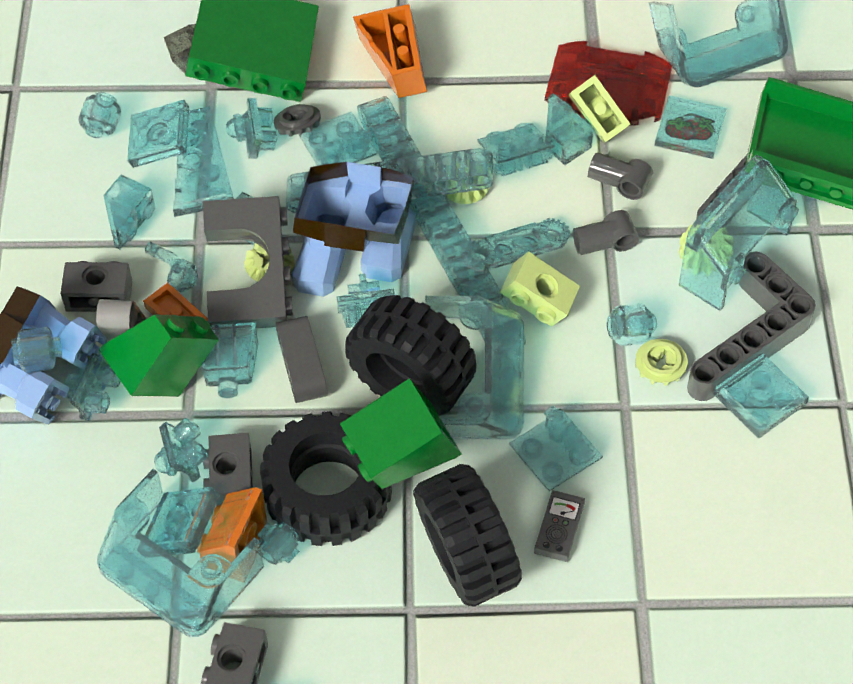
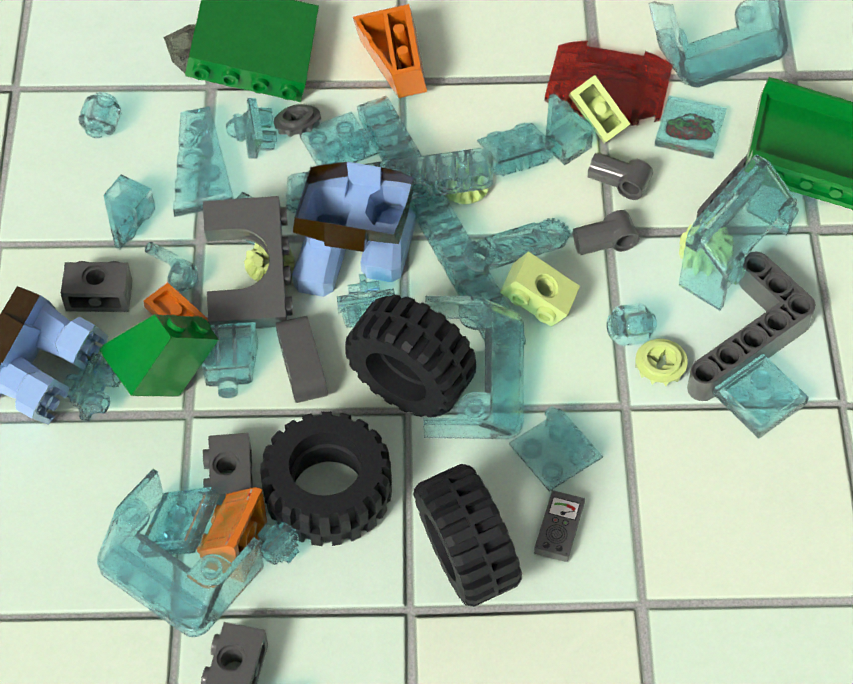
clear light blue head [11,327,62,373] -> none
light grey beam [96,299,147,341] -> none
clear light blue plate [127,100,189,168] -> none
clear light blue hips [154,418,208,483] -> none
green slope [340,378,462,489] -> none

